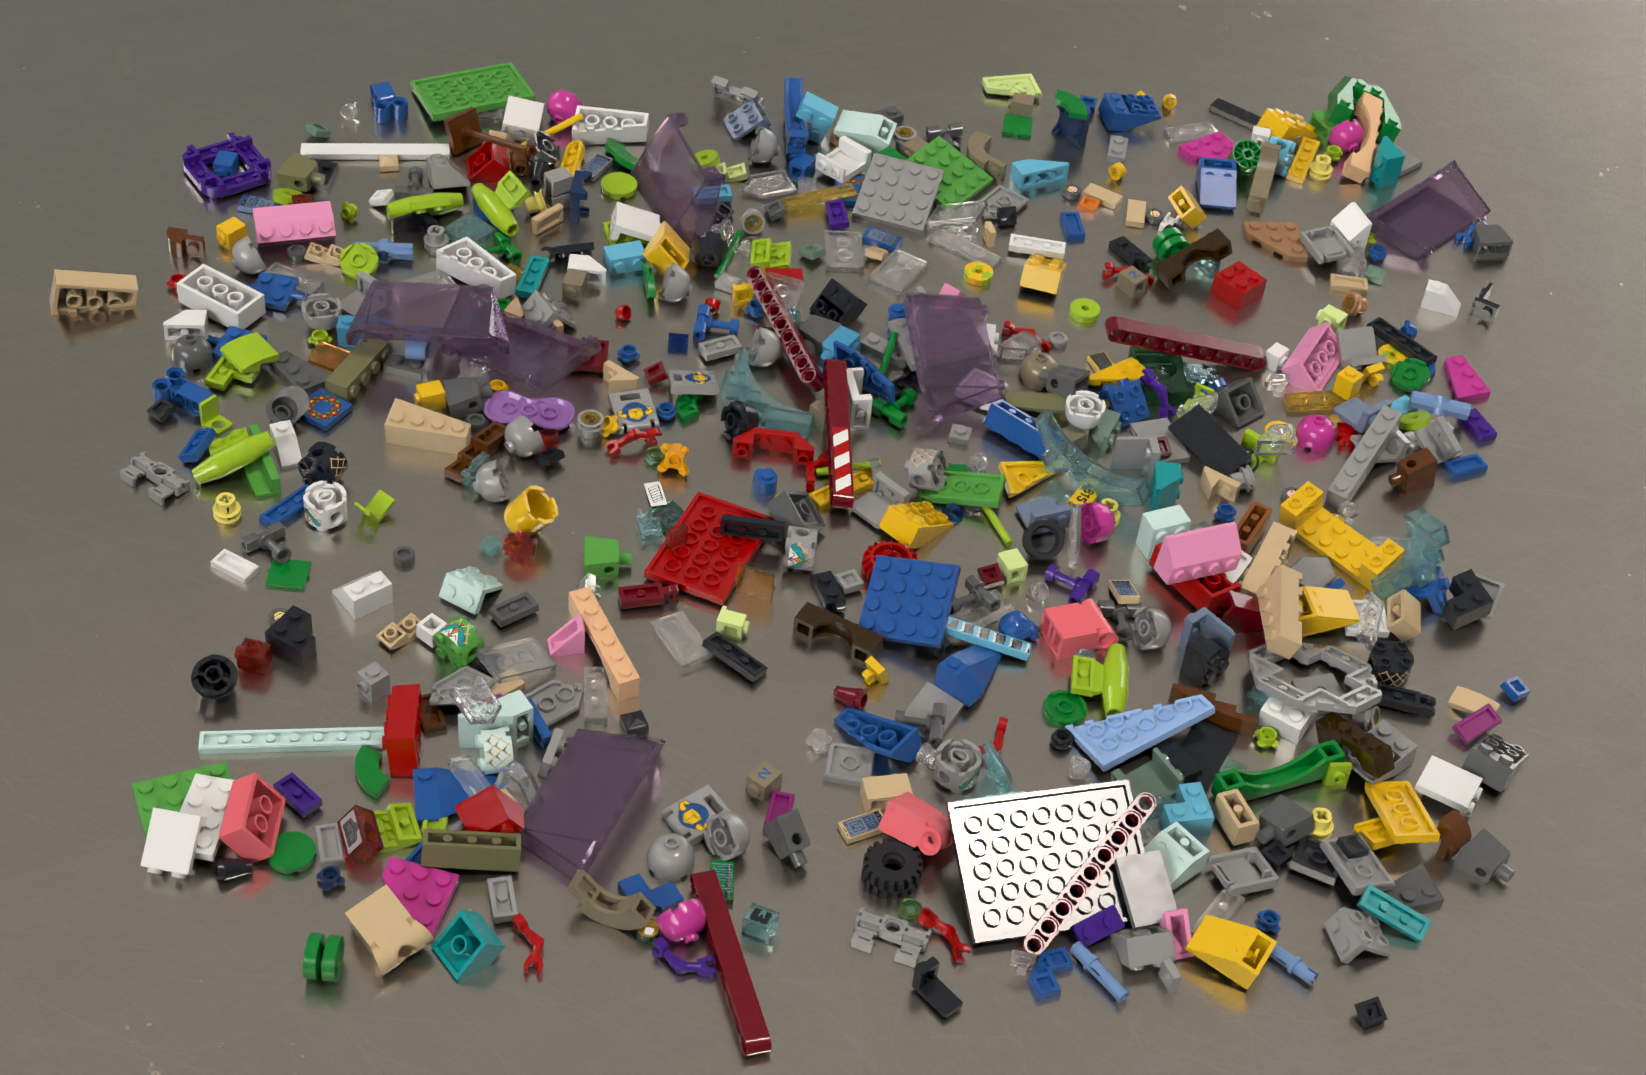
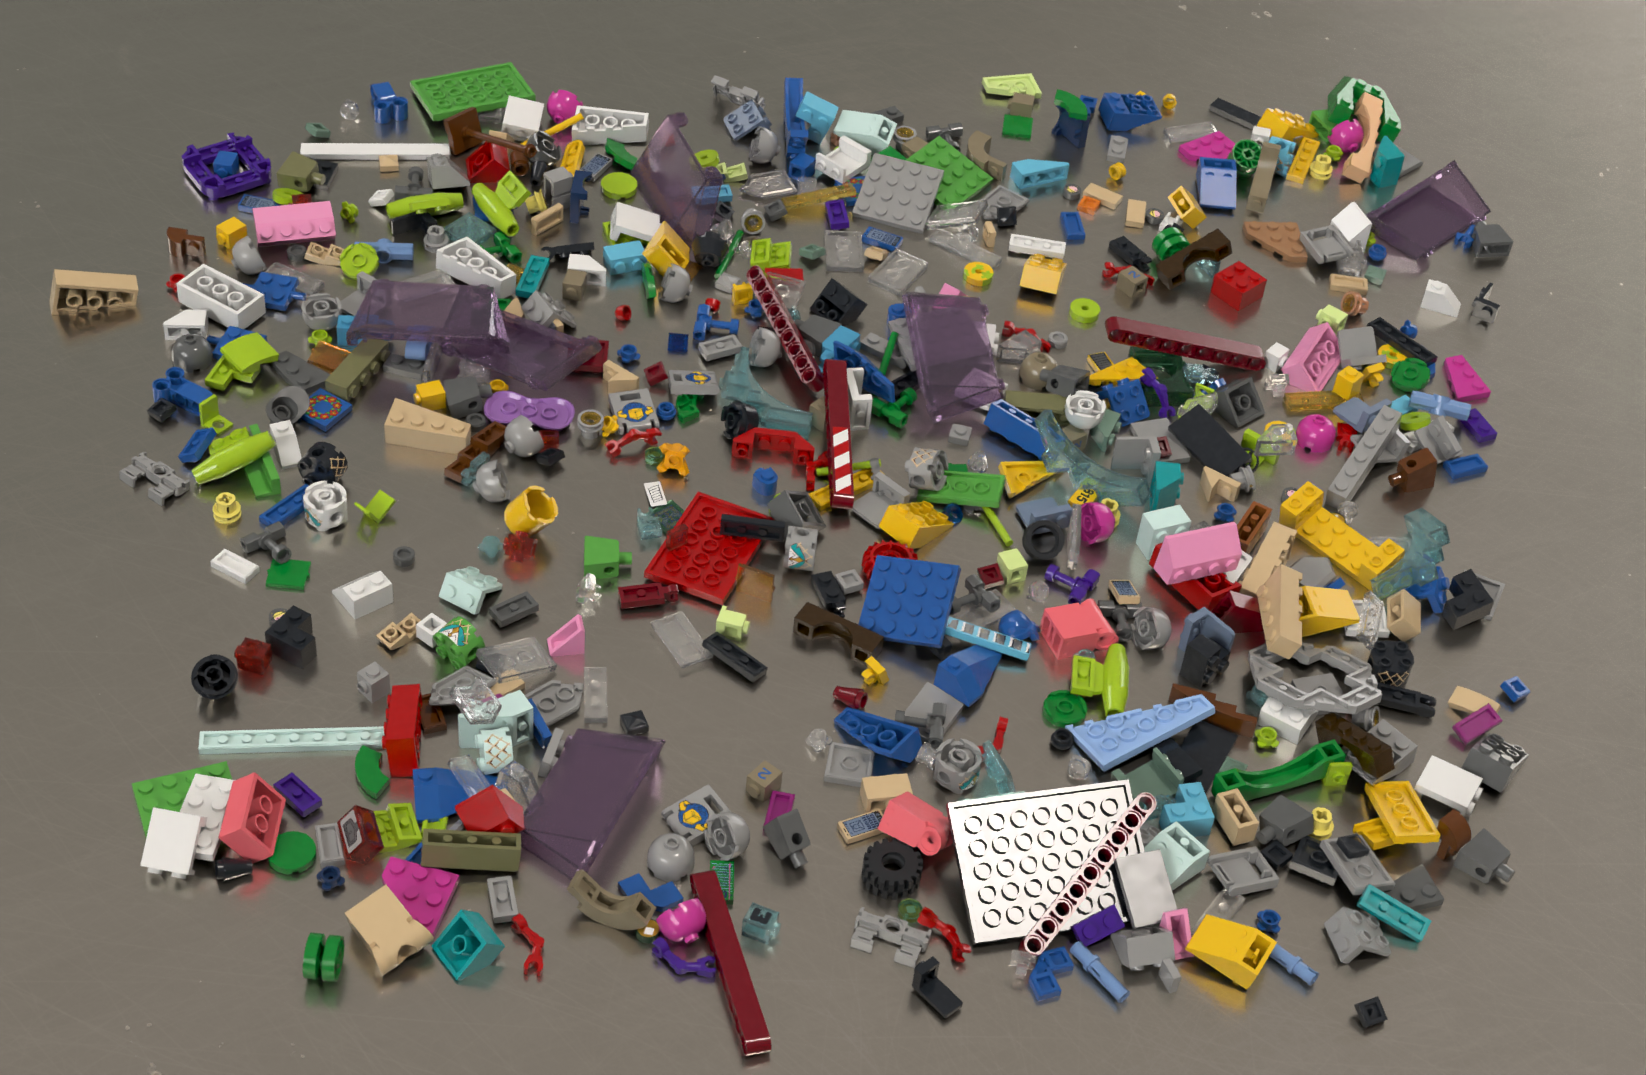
light nougat arch [568,587,640,702] -> none

